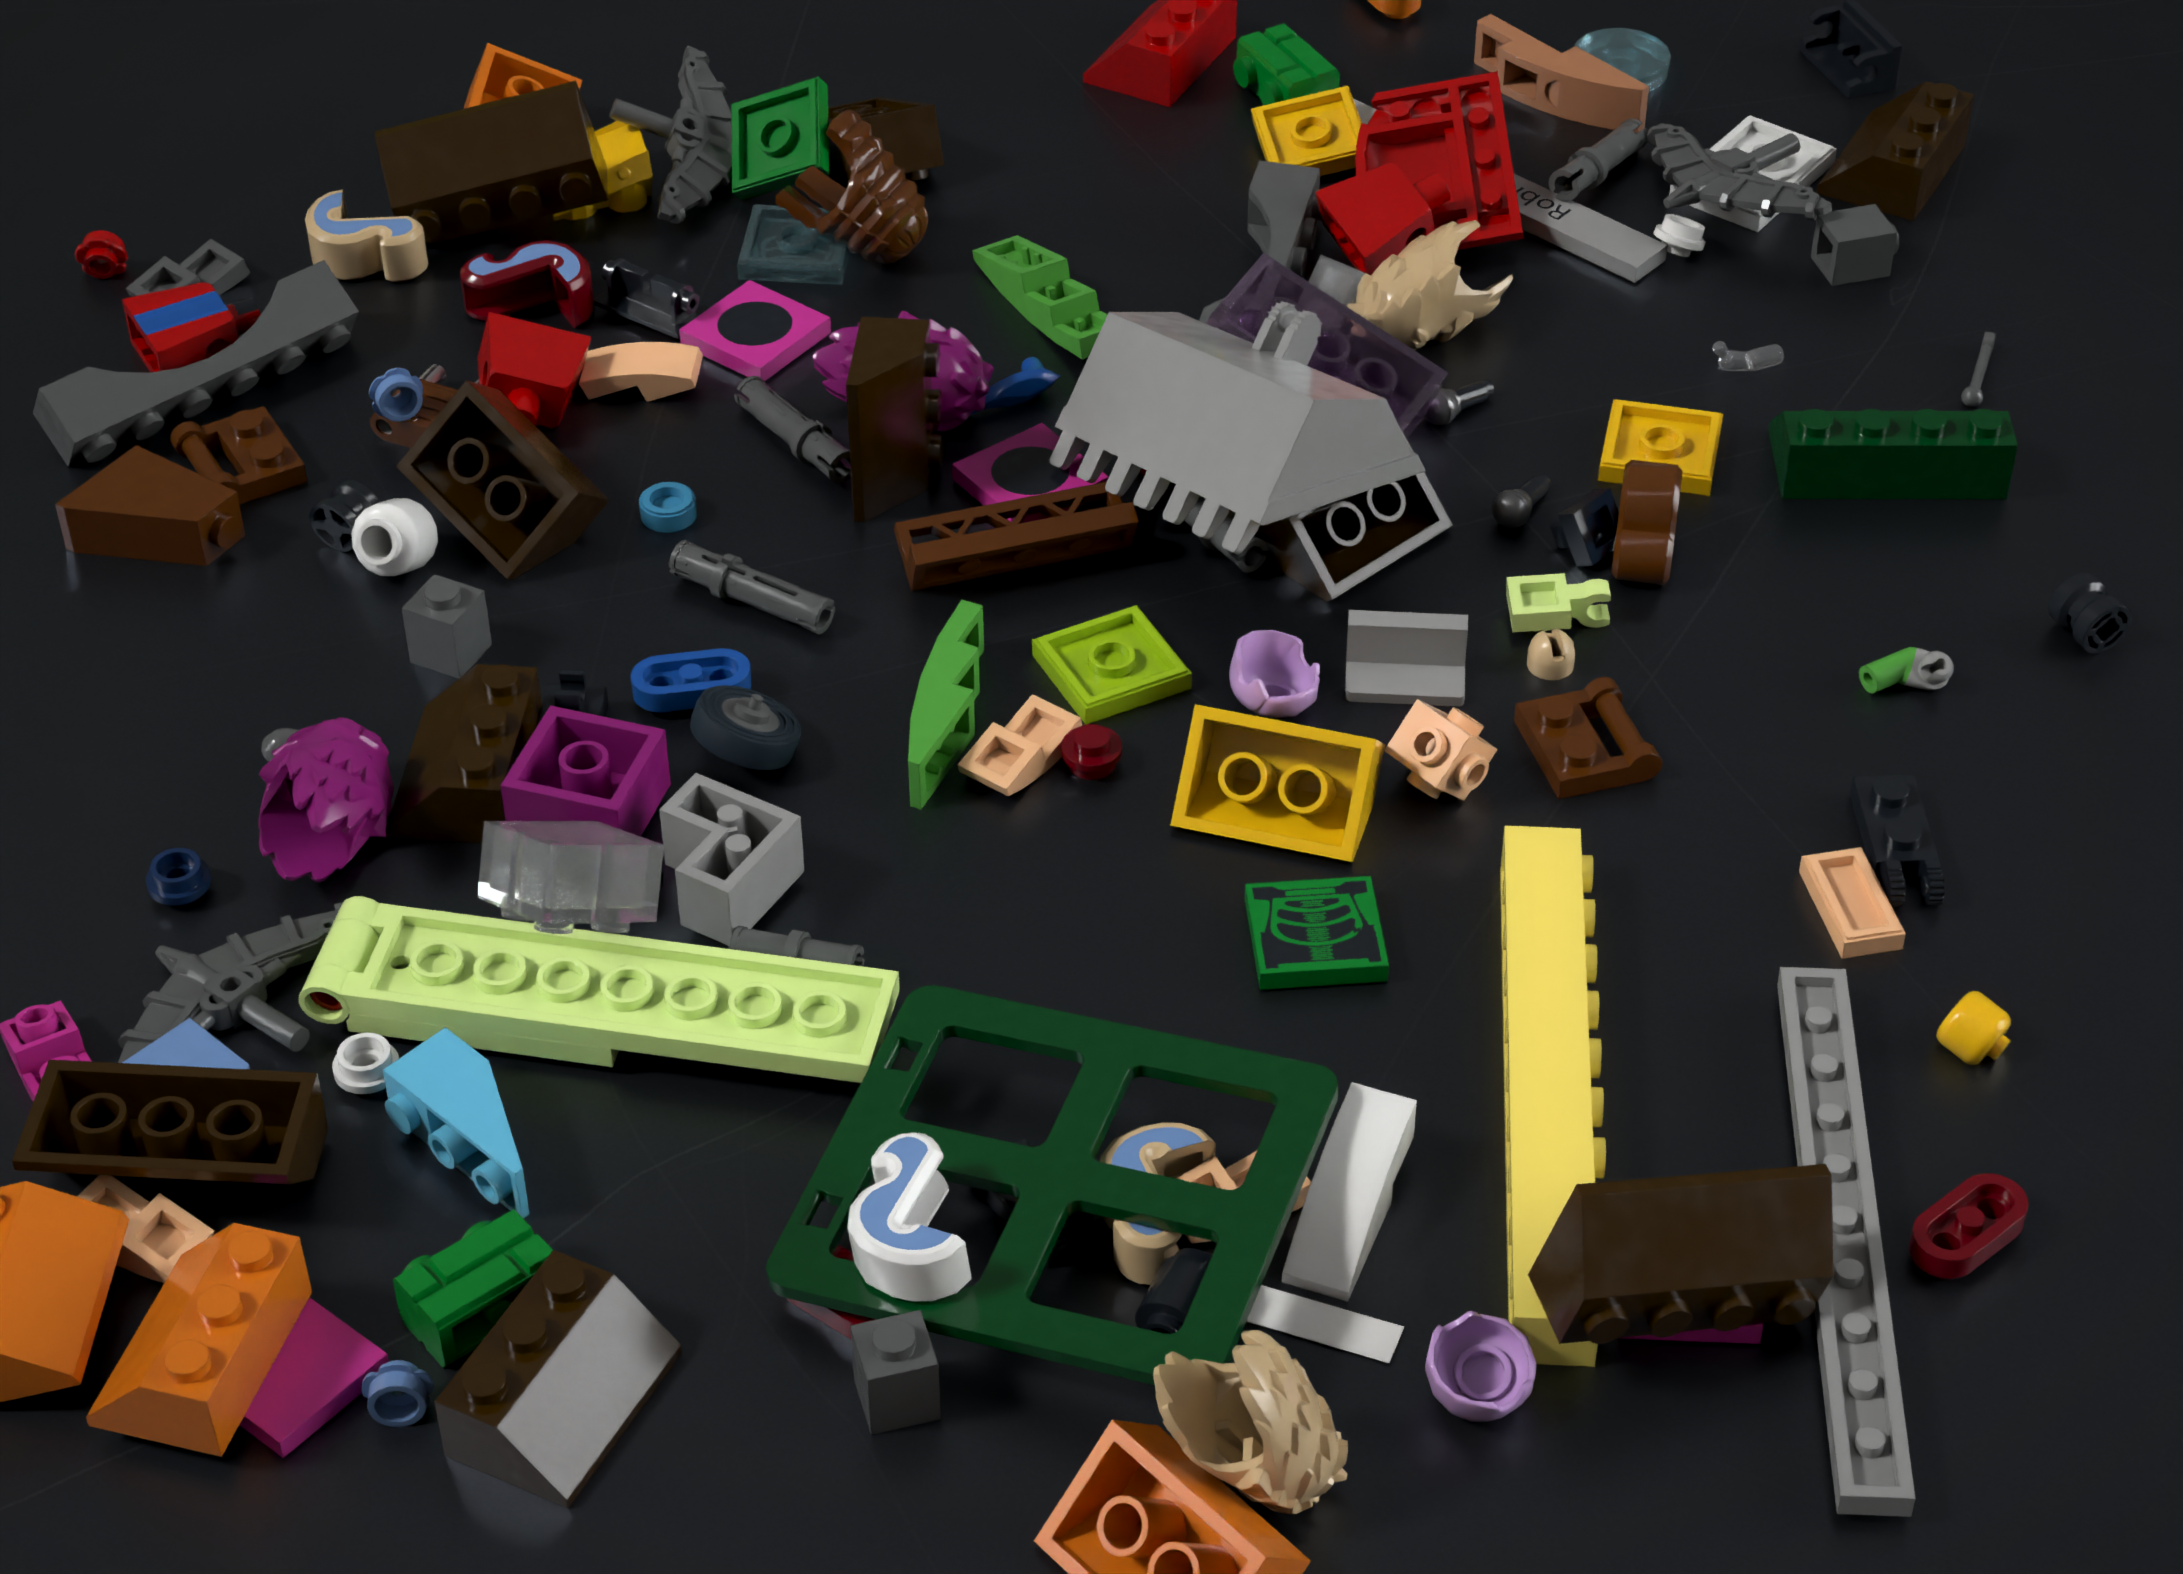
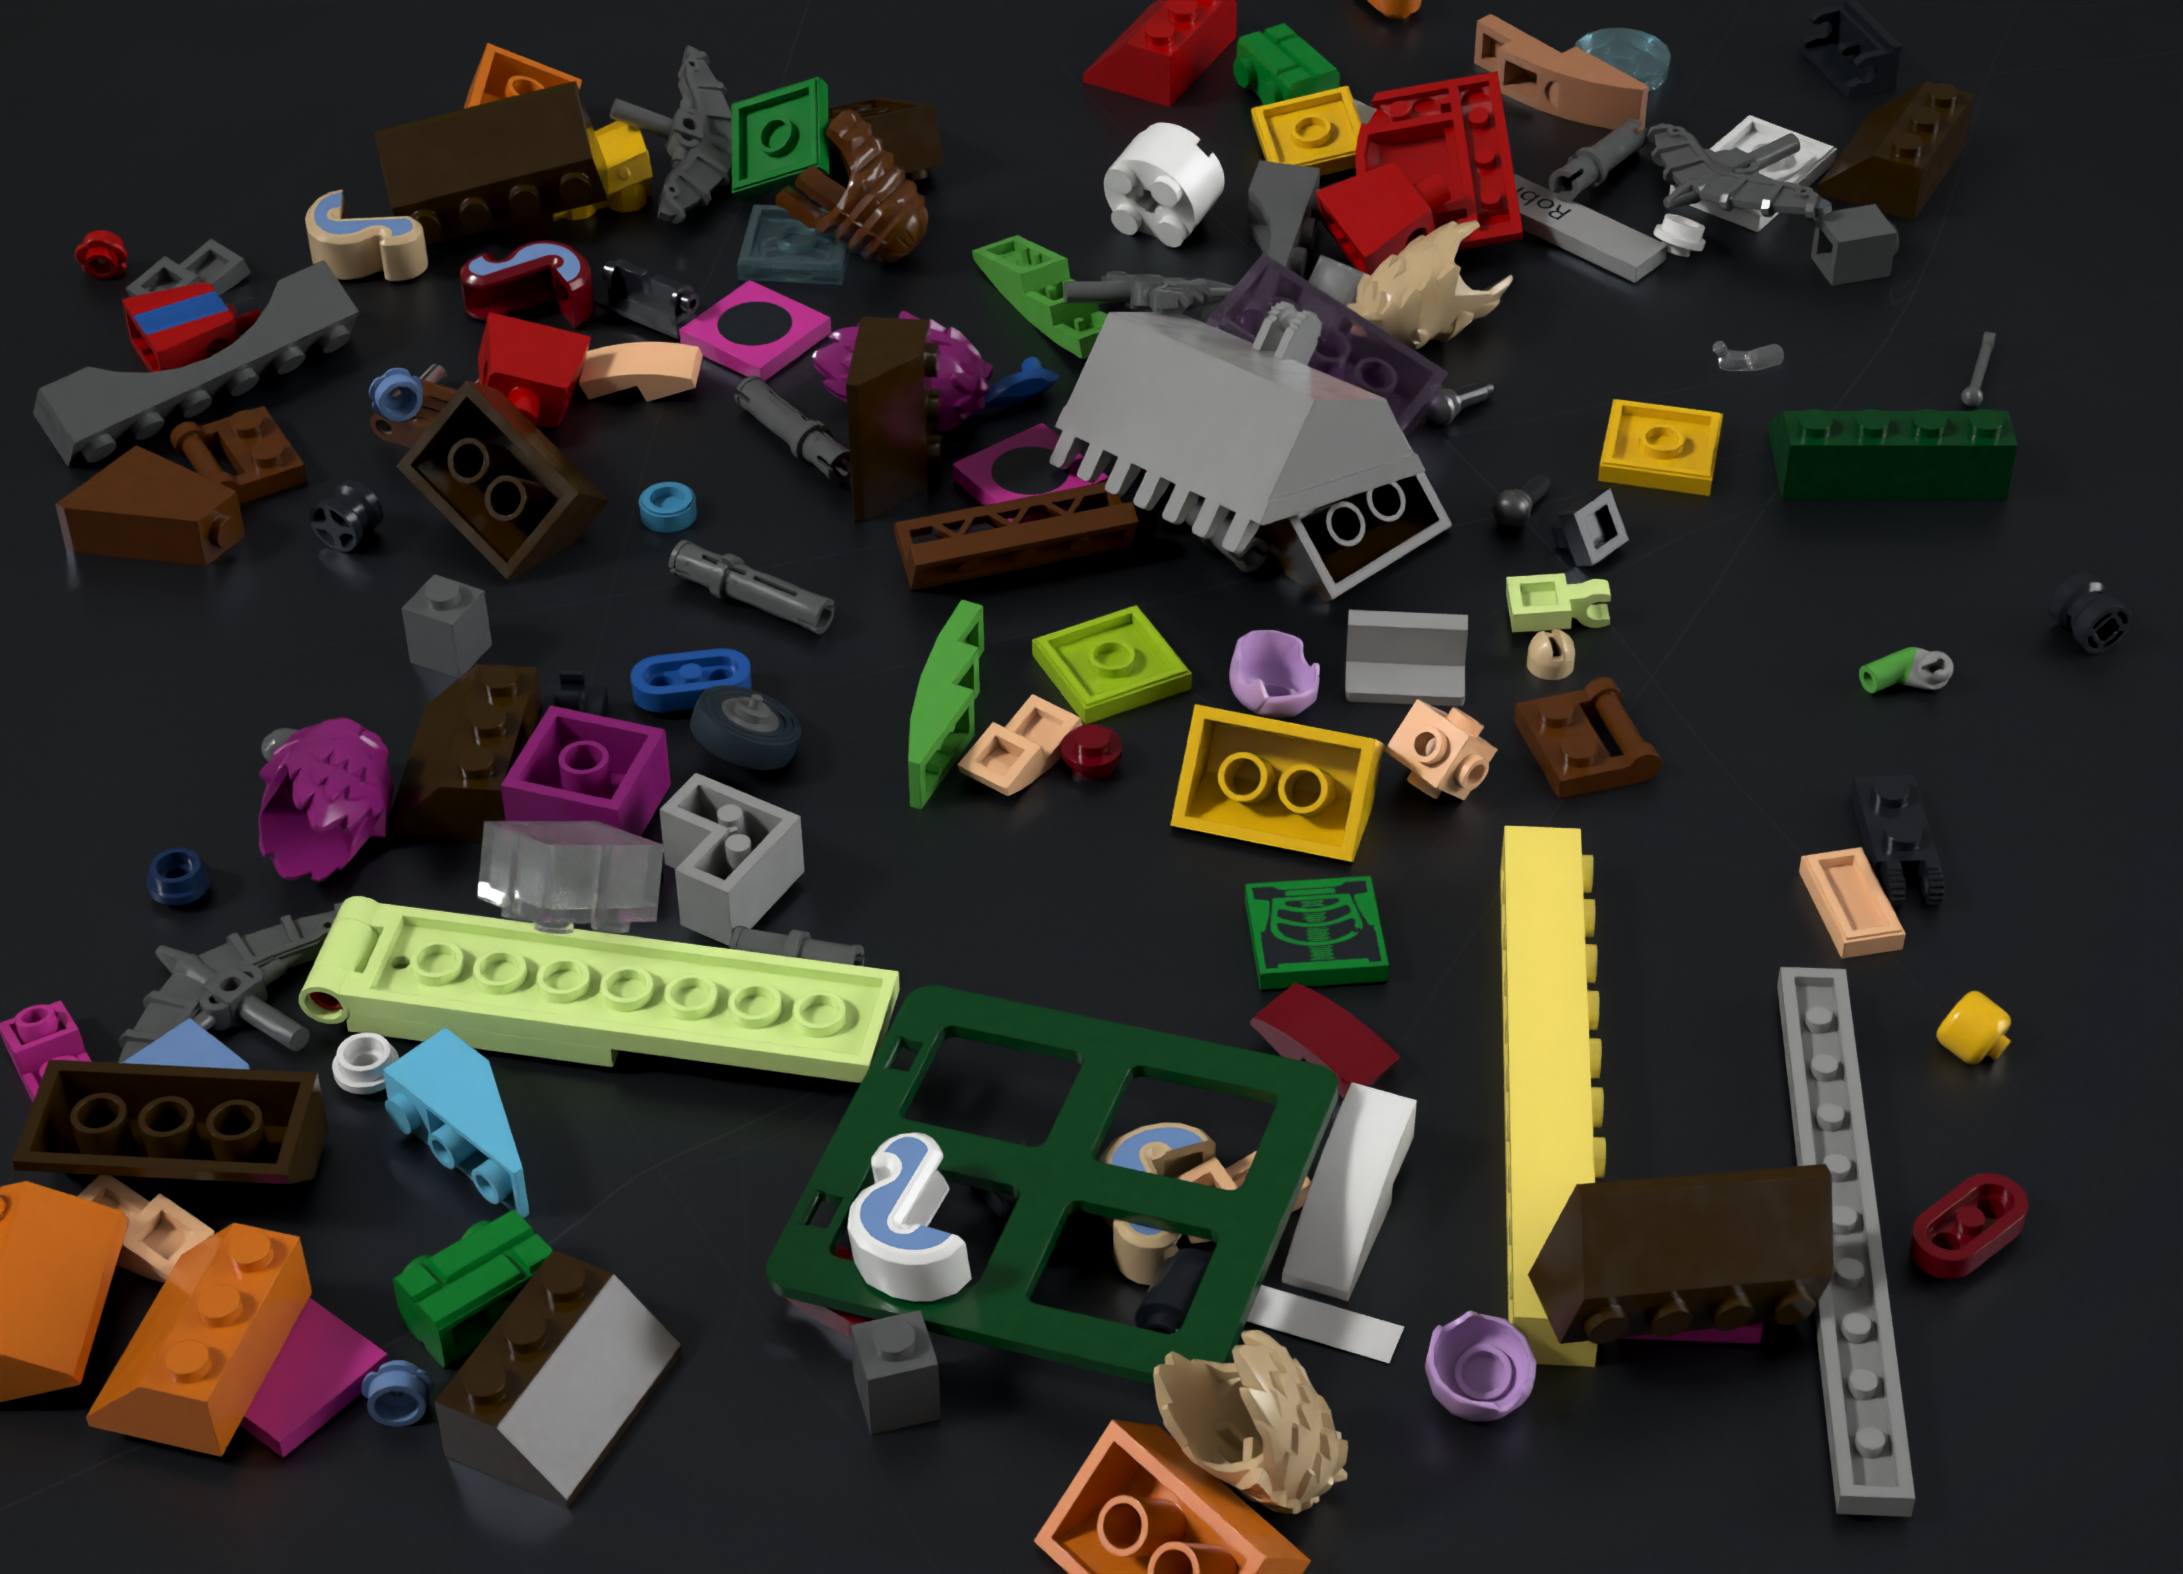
white head [351,498,438,576] -> none
reddish brown animal [1611,460,1683,585] -> none
none -> dark grey bar [1063,271,1236,314]
none -> white brick [1104,123,1225,248]
none -> dark red slope [1249,982,1400,1099]

